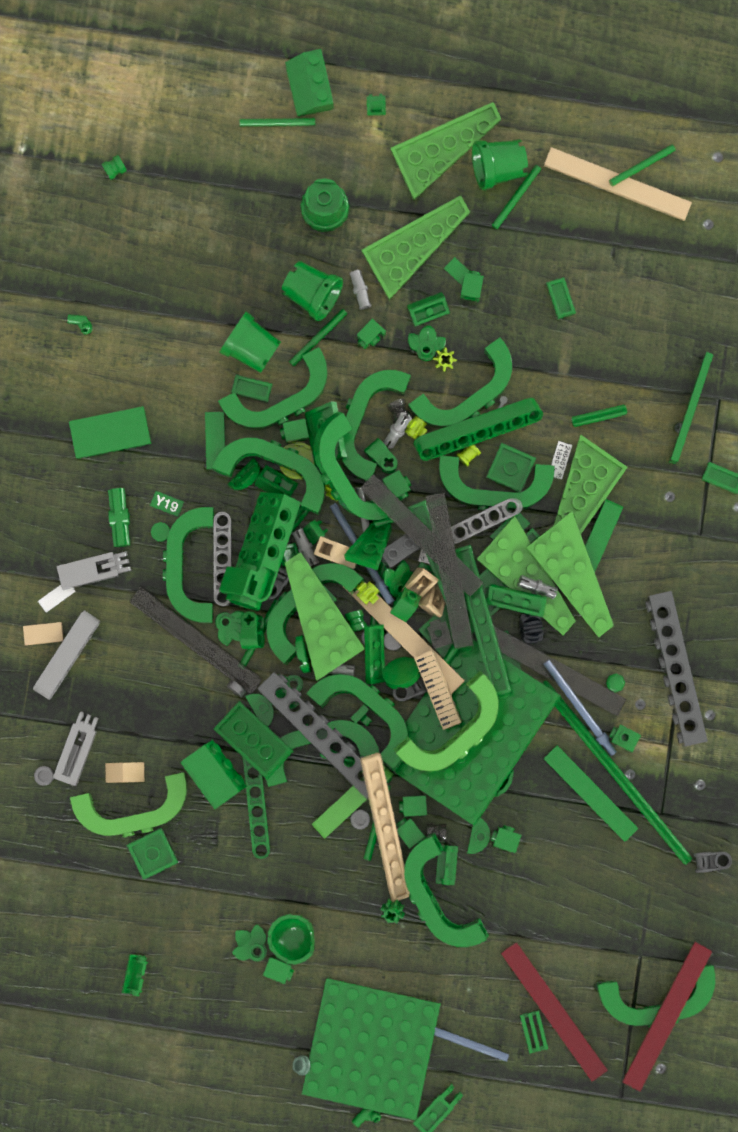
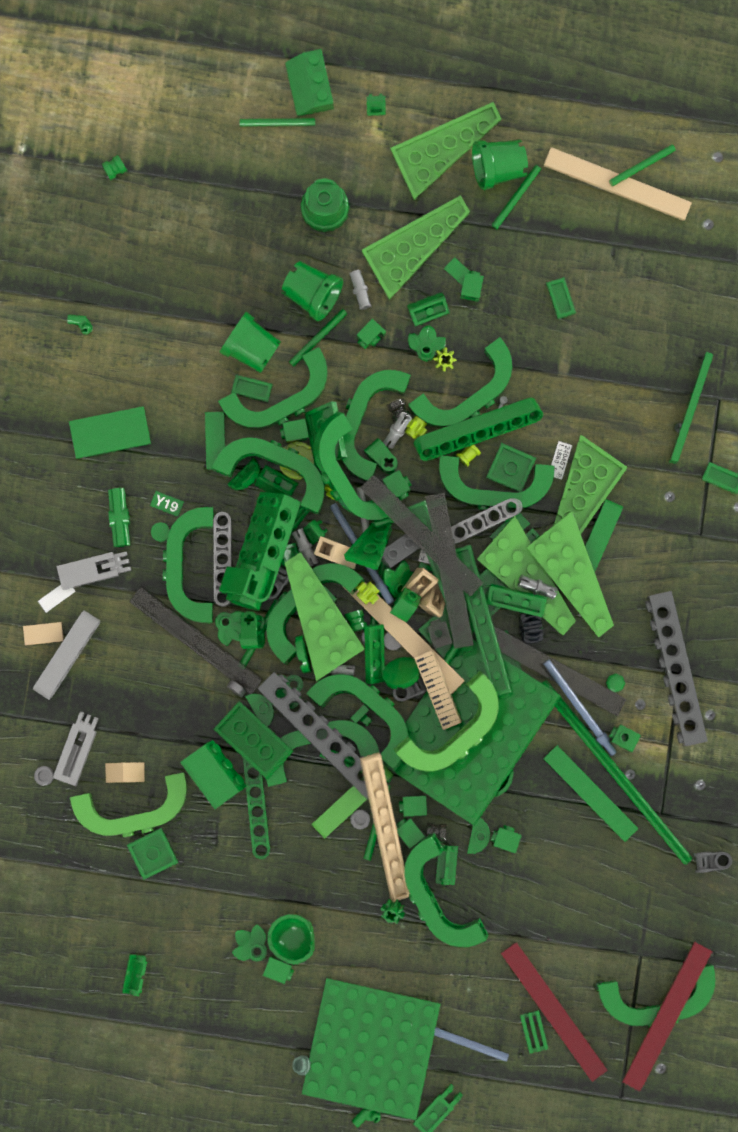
green axle [571,404,627,427] -> none

